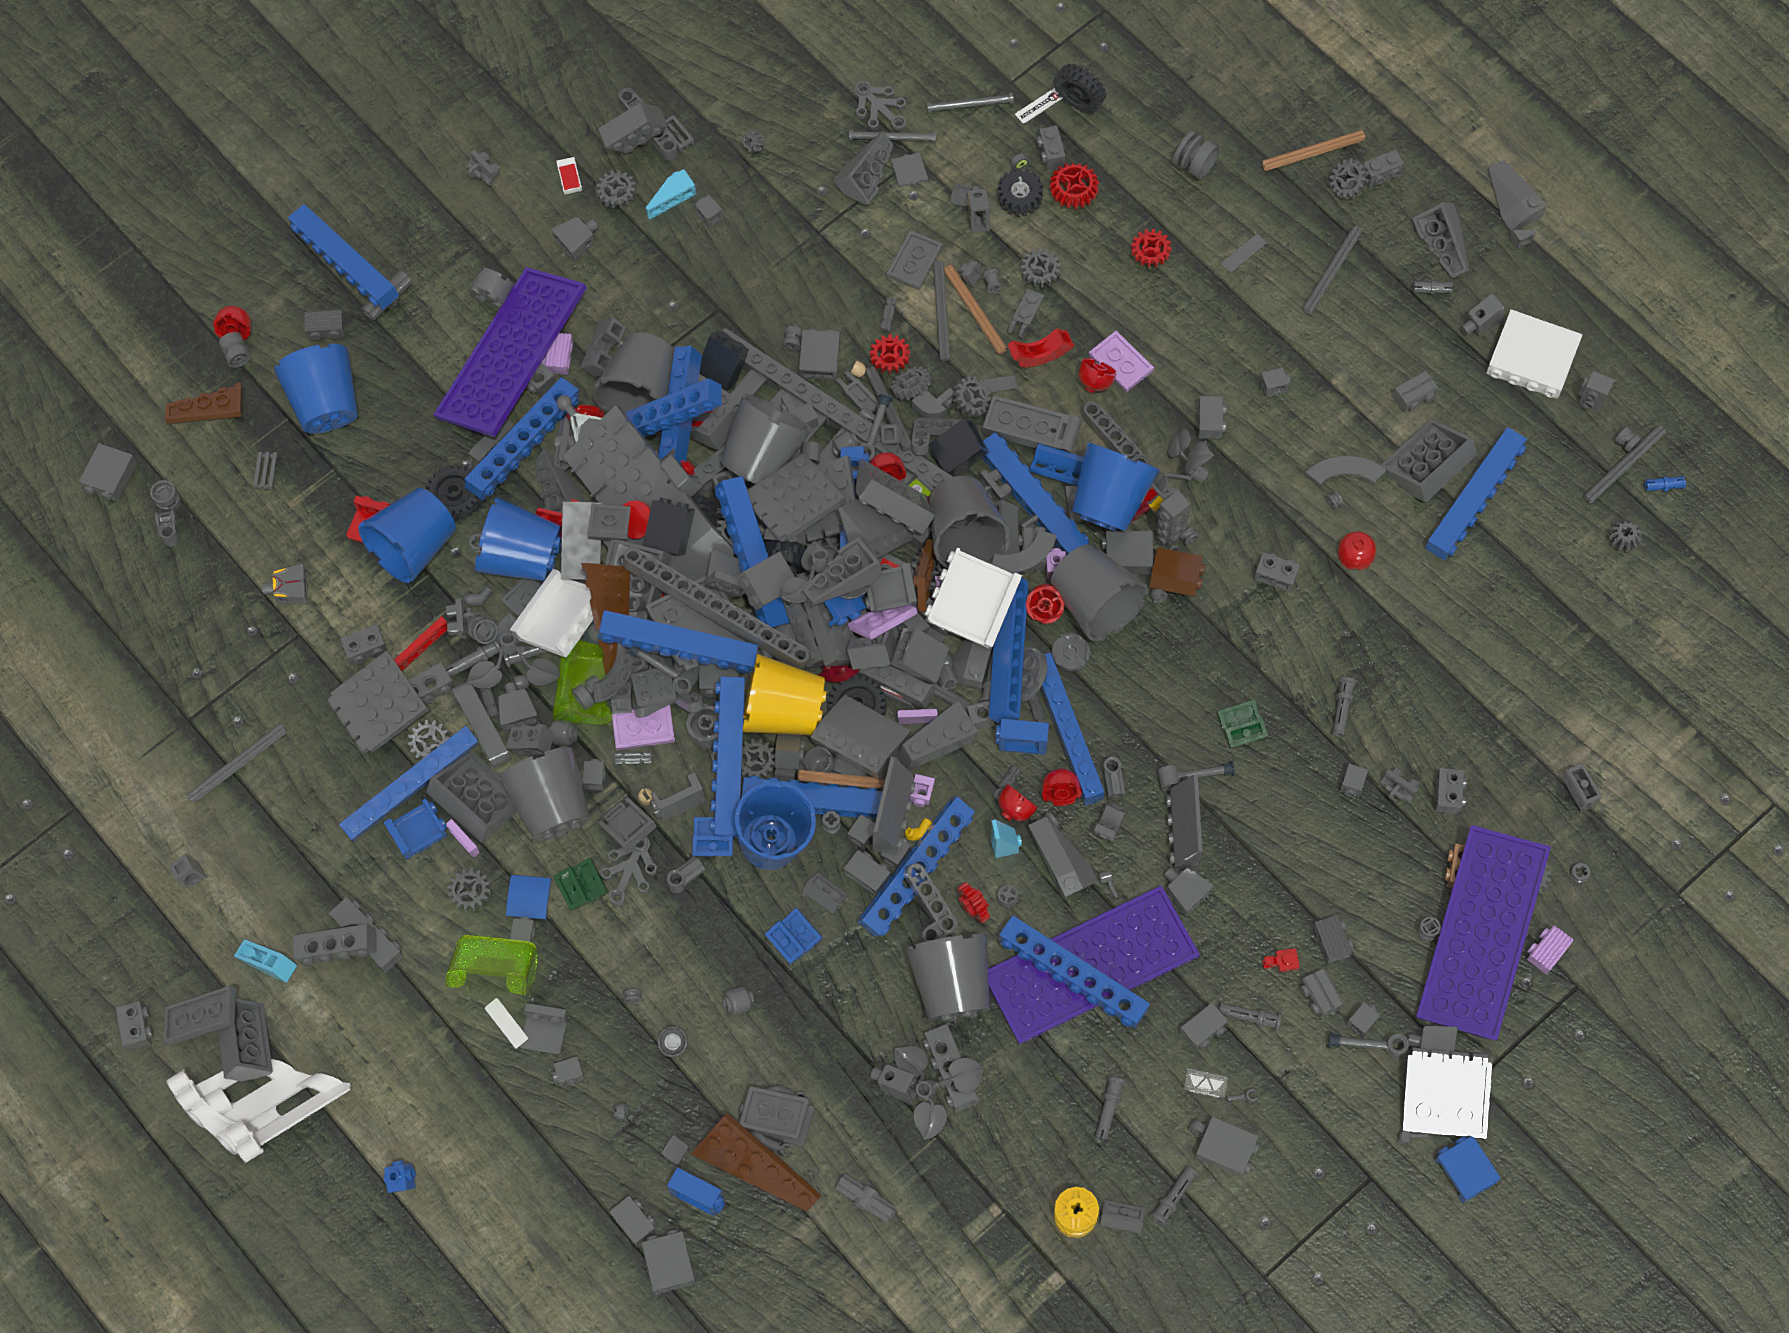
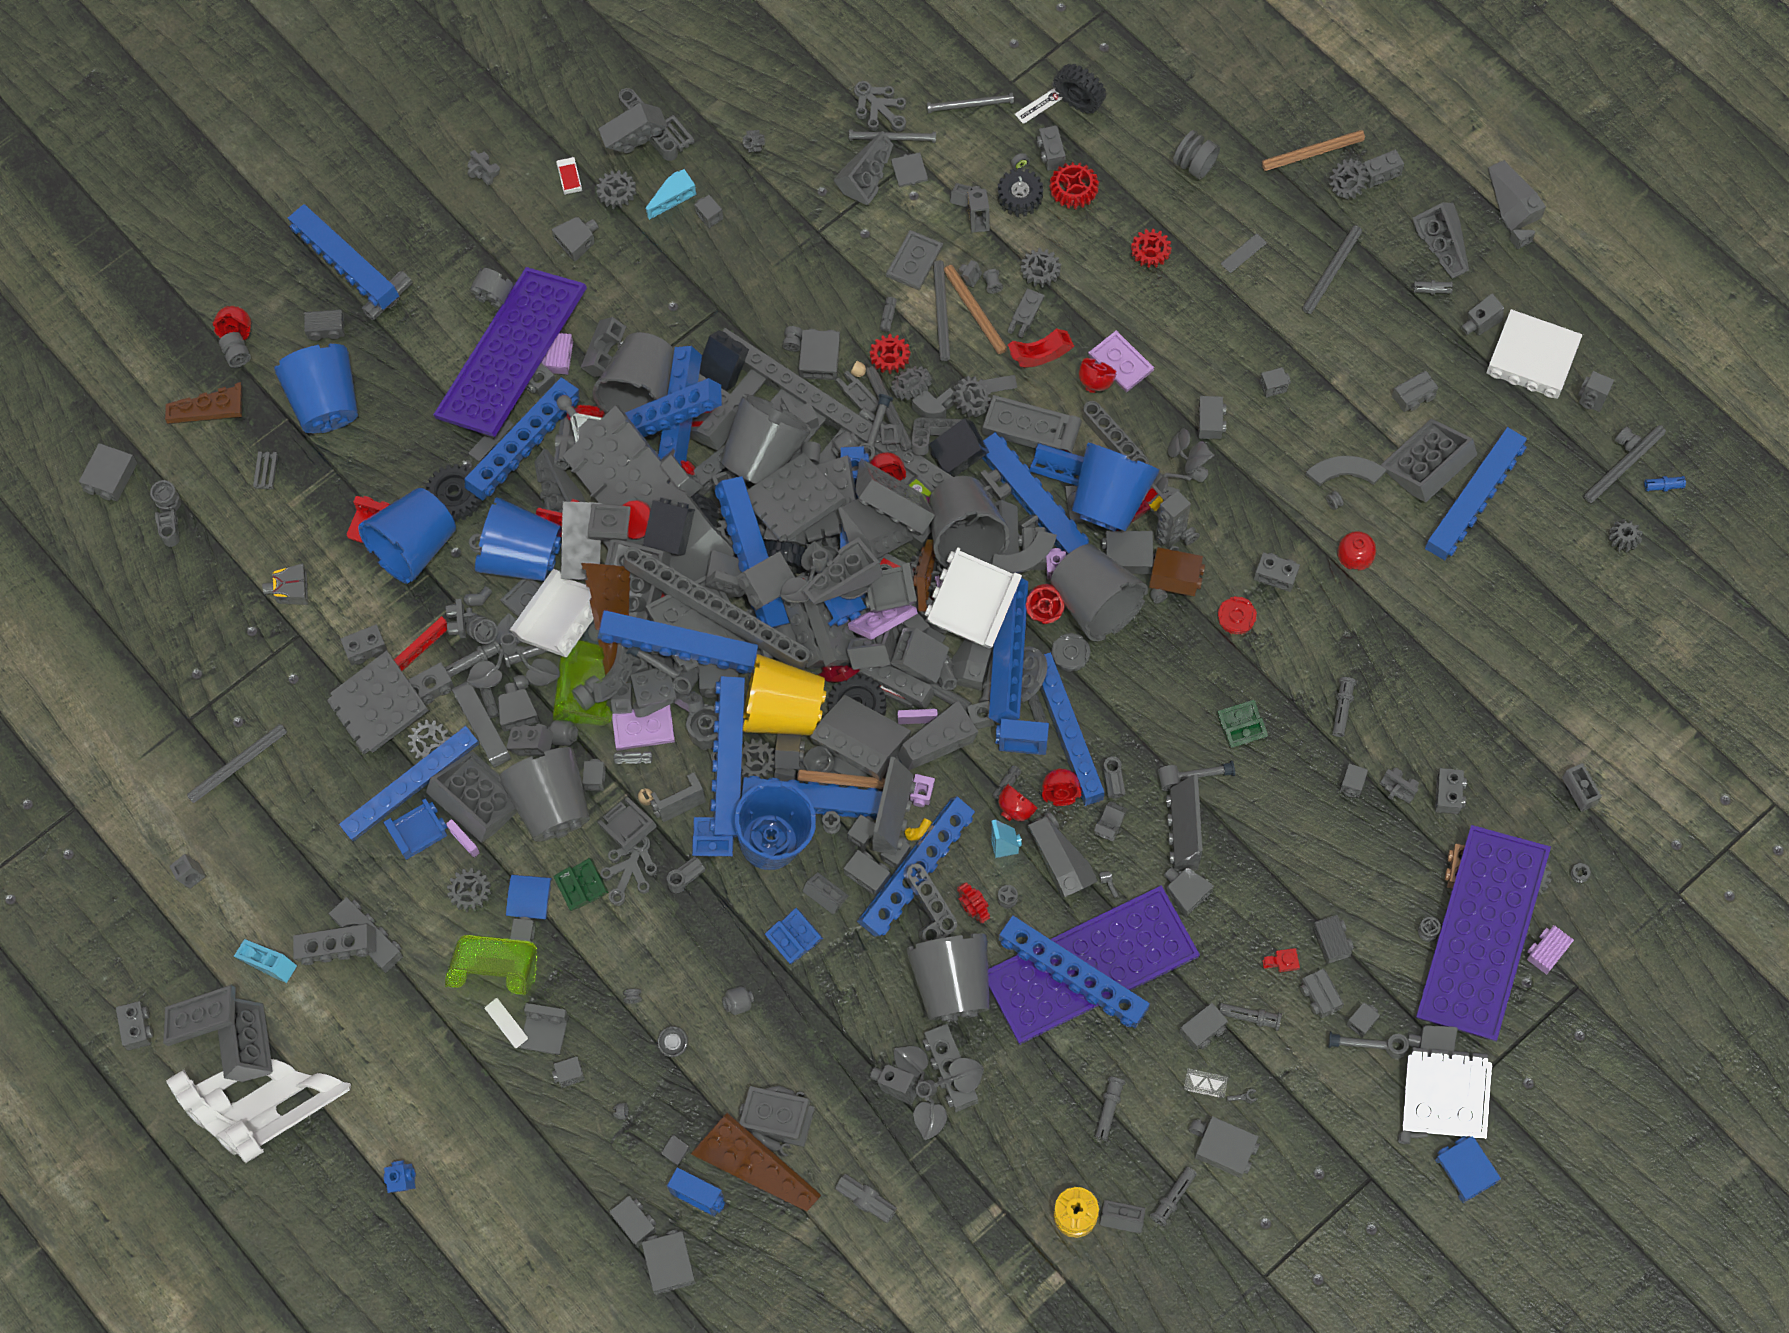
none -> red tile [1218,596,1257,634]

